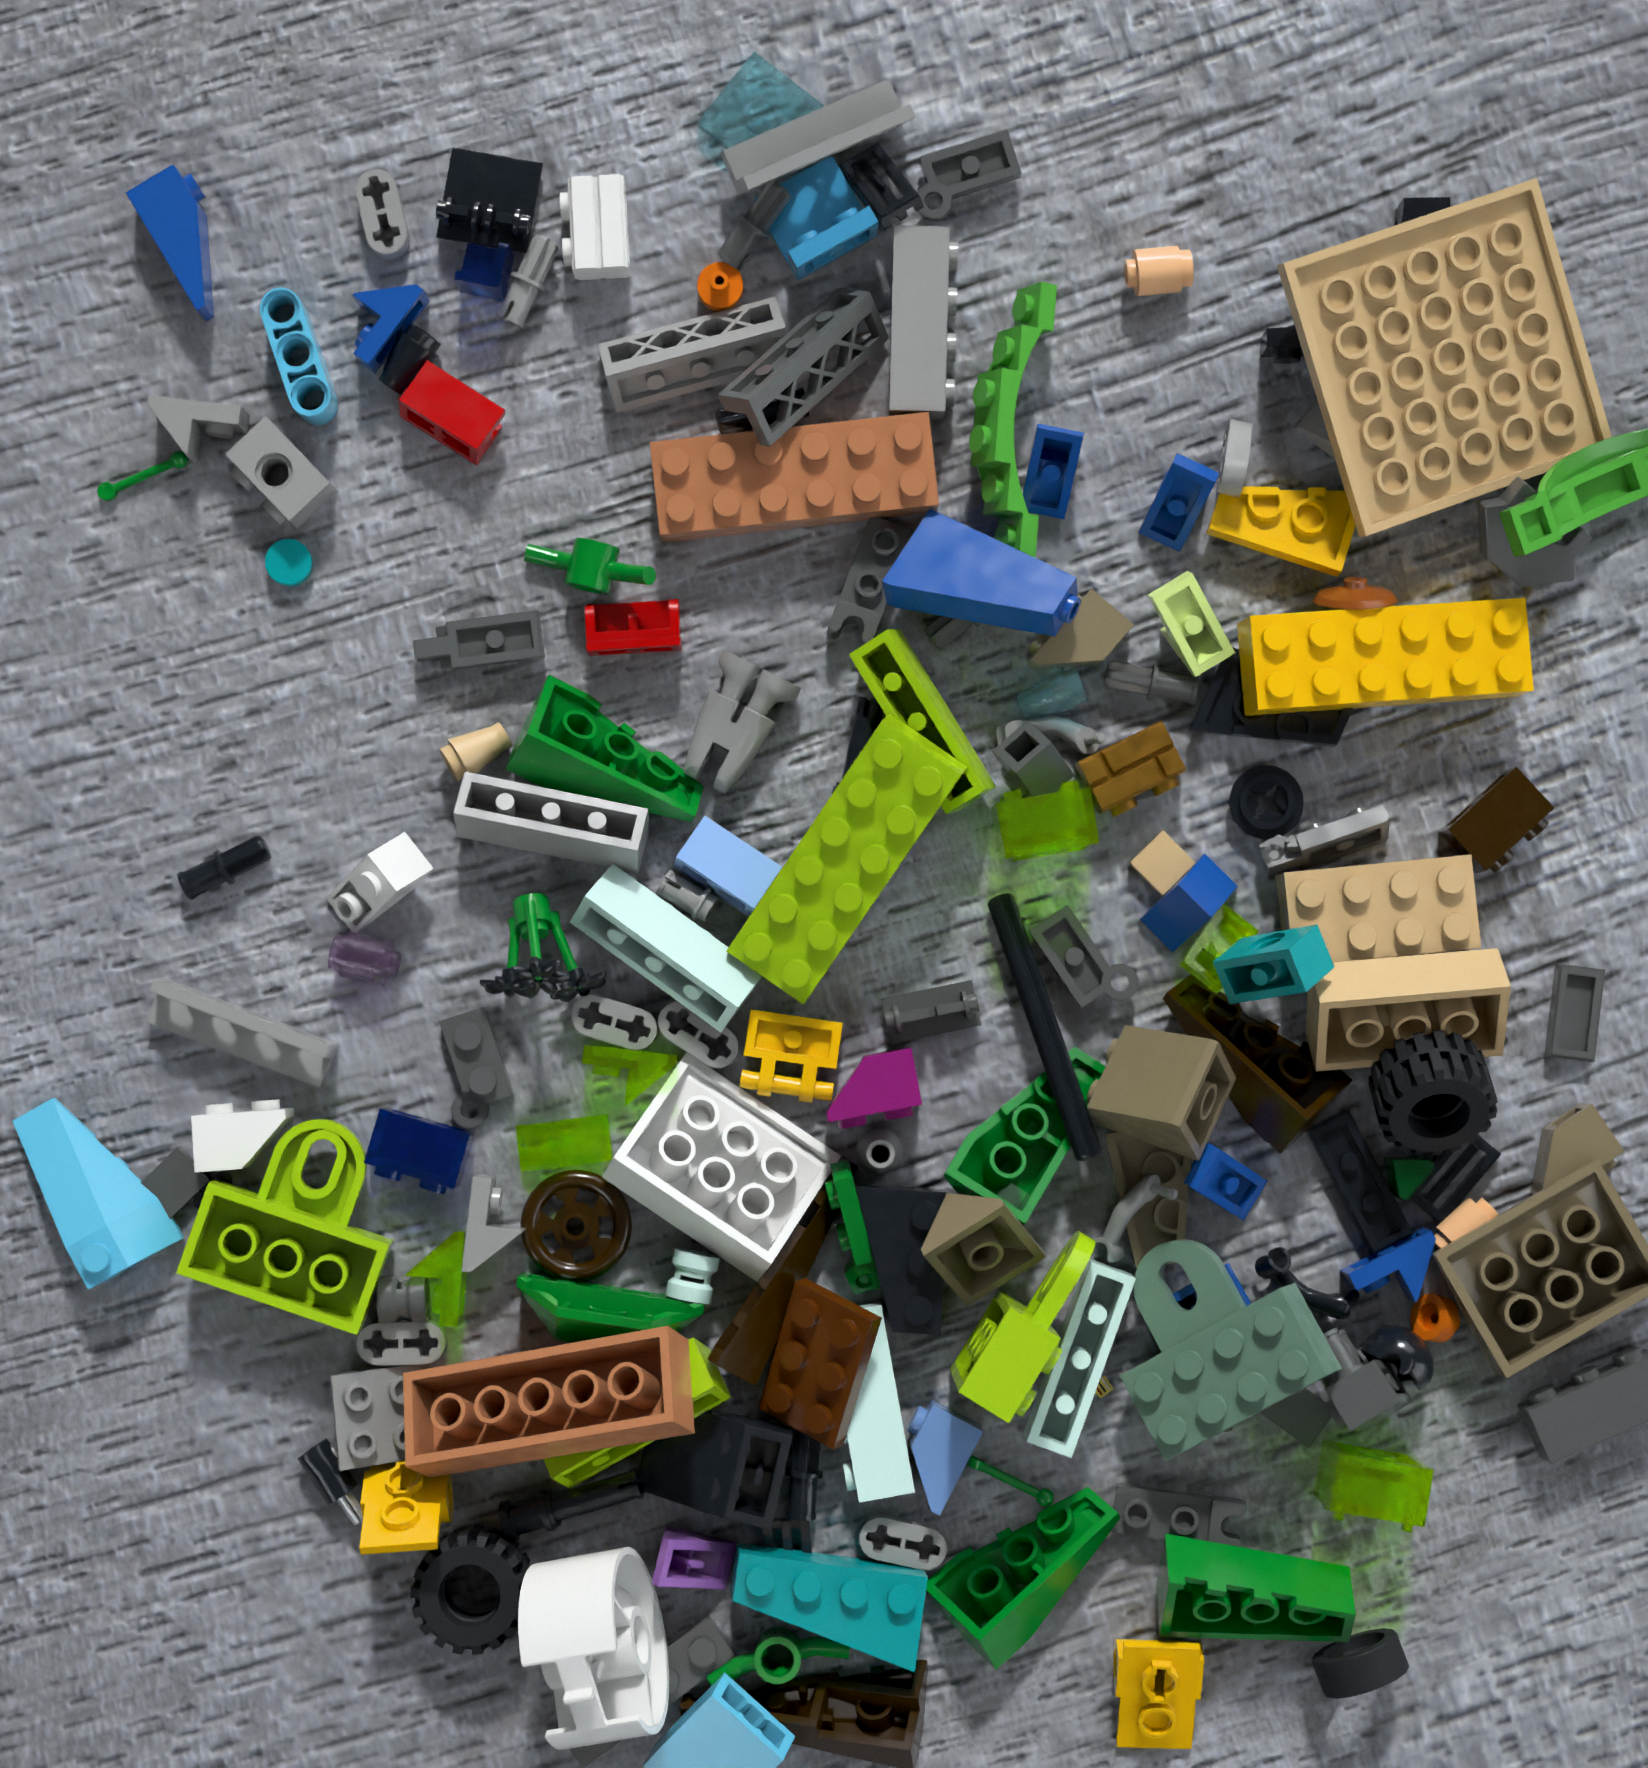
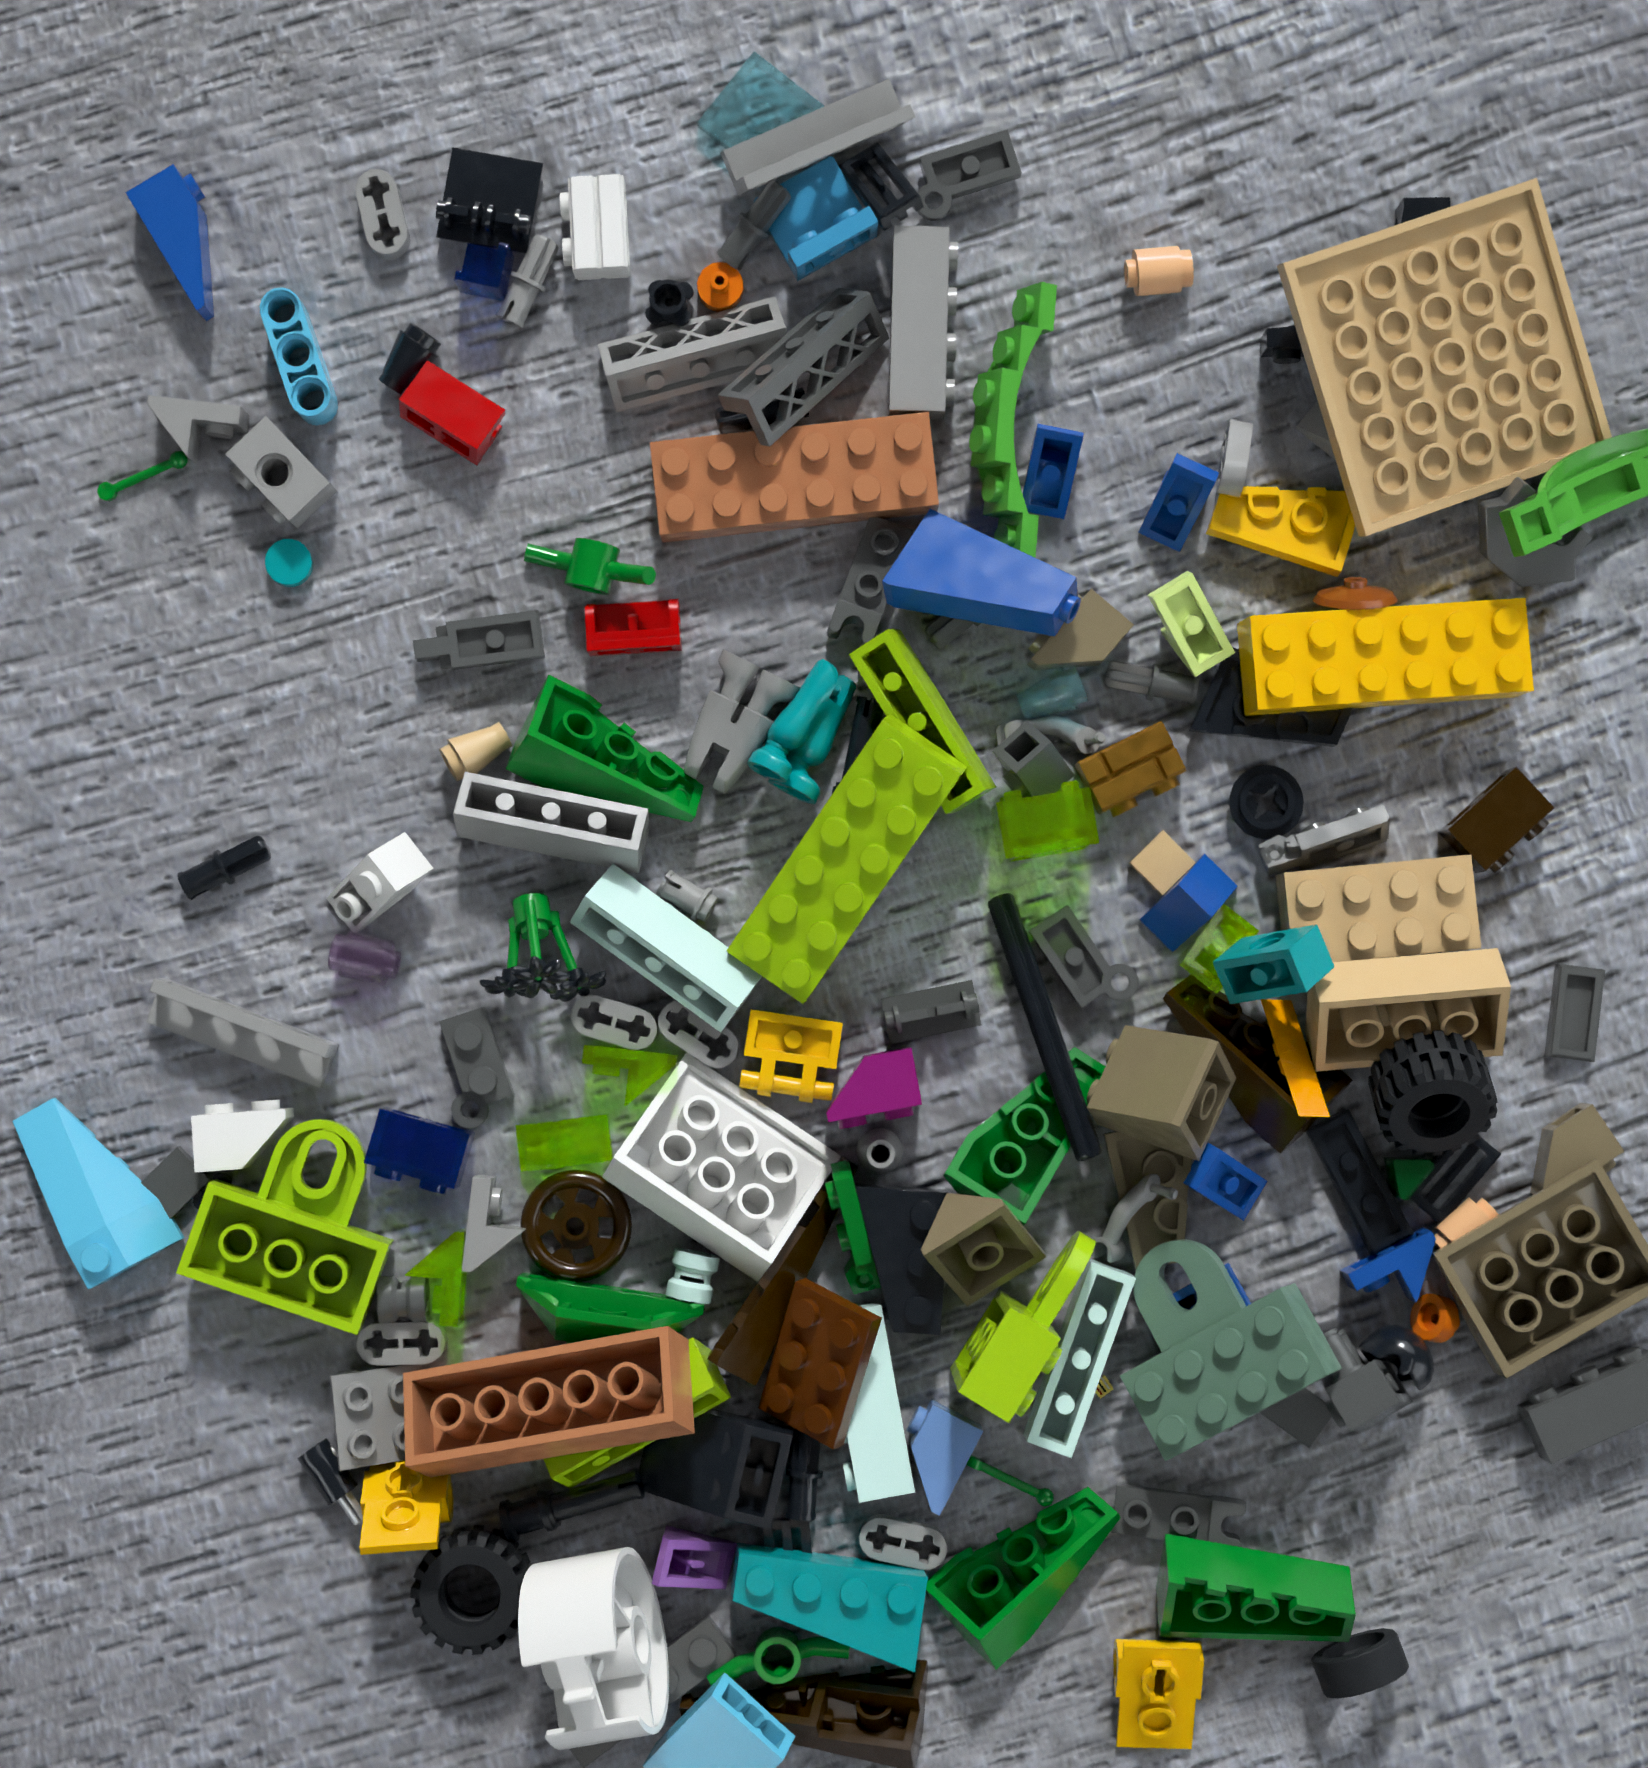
blue slope [352,284,430,374] -> none
light blue hinge [673,815,782,917] -> none
black piece [1255,1247,1360,1319] -> none
clear neon green container [1314,1440,1434,1533] -> none
none -> black plate [645,279,694,326]
none -> teal piece [747,659,856,804]
none -> light orange piece [1261,999,1330,1117]

